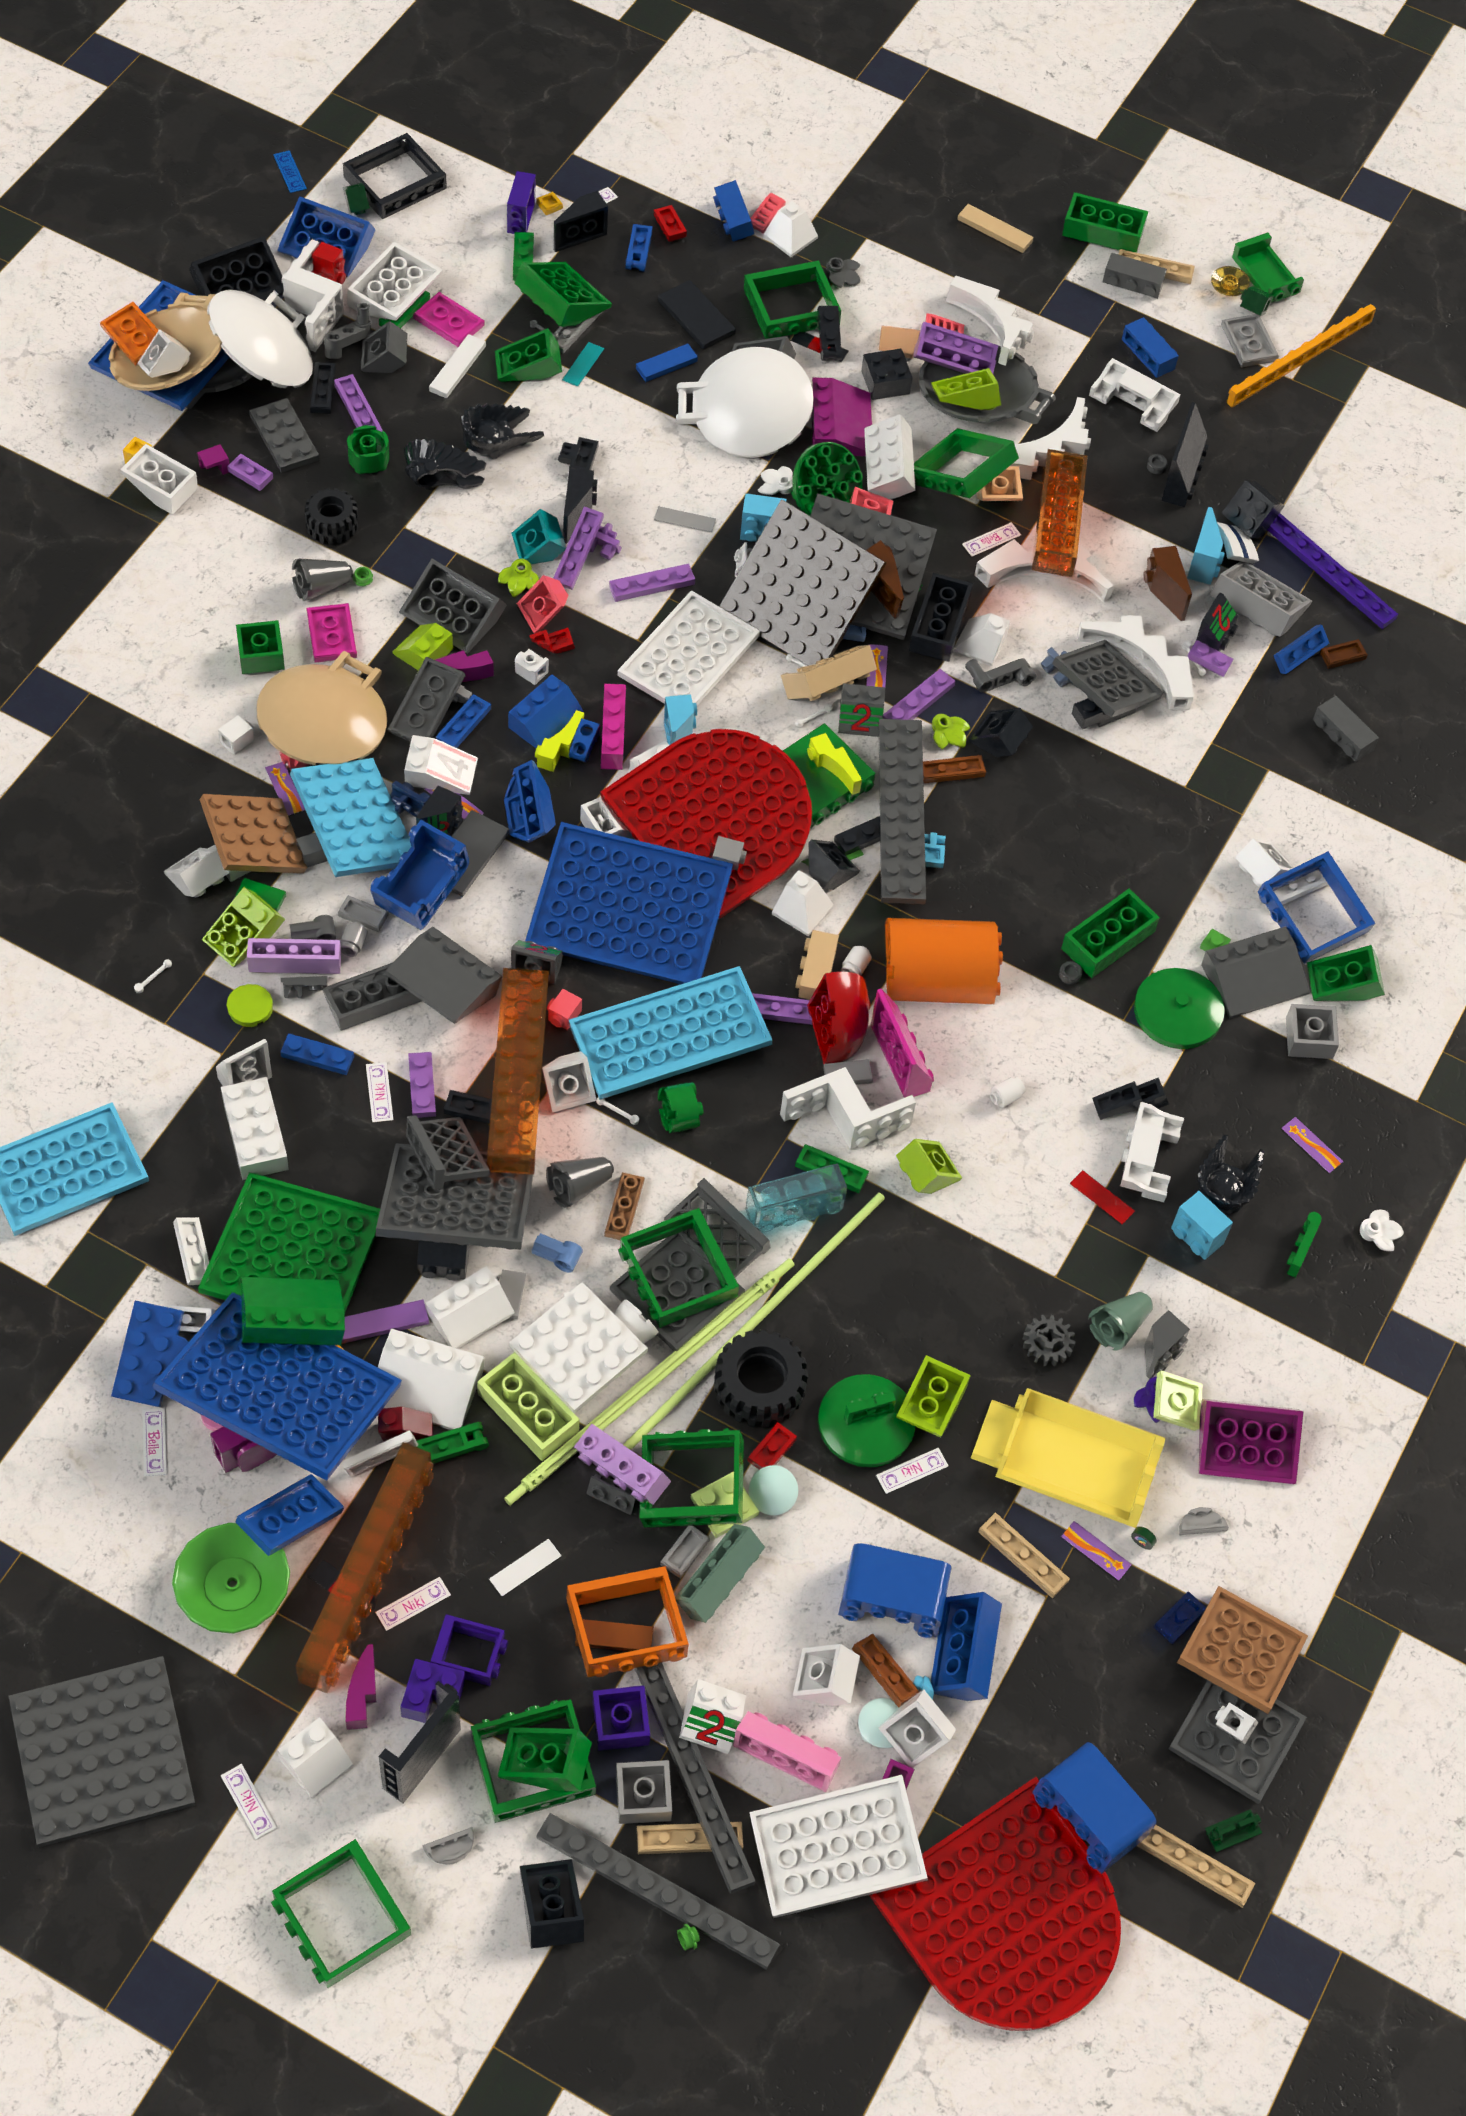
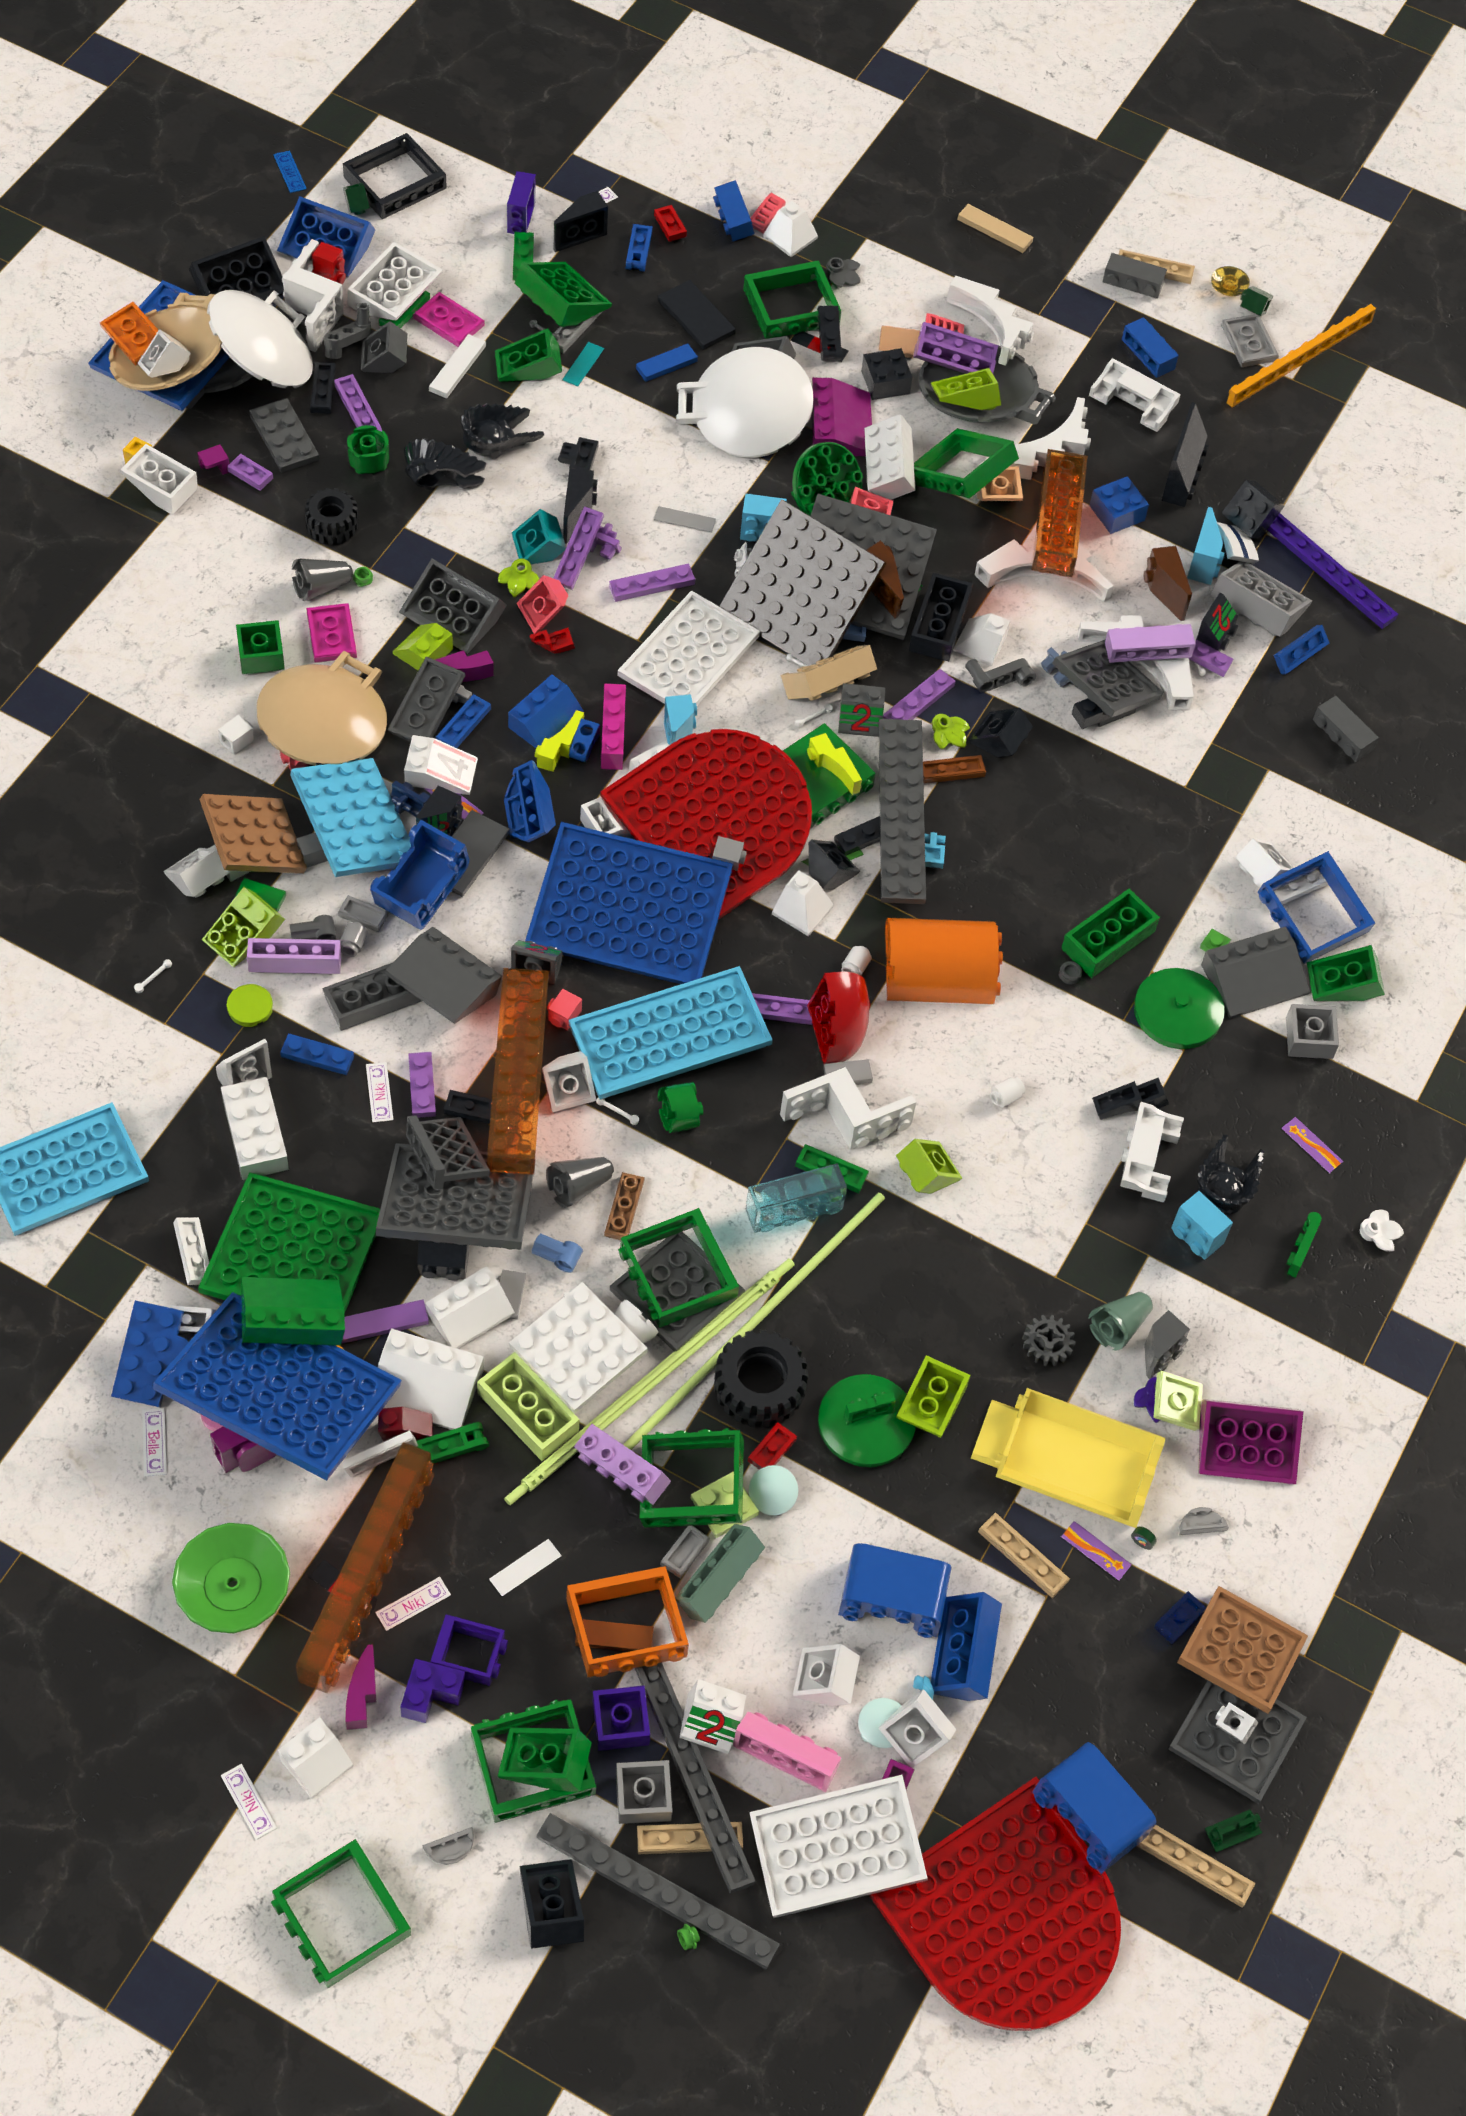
dark grey plate [9,1656,196,1848] -> none
blue plate [235,1474,344,1556] -> none
medium lavender sticker [265,762,305,815] -> none
dark grey plate [280,976,328,998] -> none
black panel [378,1681,461,1804] -> none
white brick [515,649,549,685] -> none
yellow tile [536,192,563,215] -> none
dark grey hinge [586,1474,638,1515] -> none
dark grey fence [664,1178,771,1278] -> none
white plate [758,466,793,495] -> none
tan brick [795,930,839,1000] -> none
dark orange tile [852,1634,920,1707] -> none
medium lavender sticker [866,644,888,687] -> none
dark pink slope [871,989,934,1098] -> none
white sticker [876,1448,948,1494] -> none
white sticker [962,522,1021,556] -> none
green brick [1062,192,1149,253] -> none
red sticker [1070,1170,1135,1224] -> none
dark grey tile [1147,454,1168,474] -> none
green panel [1232,232,1304,303] -> none
reddish brown tile [1320,639,1368,669] -> none
none -> blue brick [1089,476,1149,534]
none -> lavender brick [1105,624,1196,663]

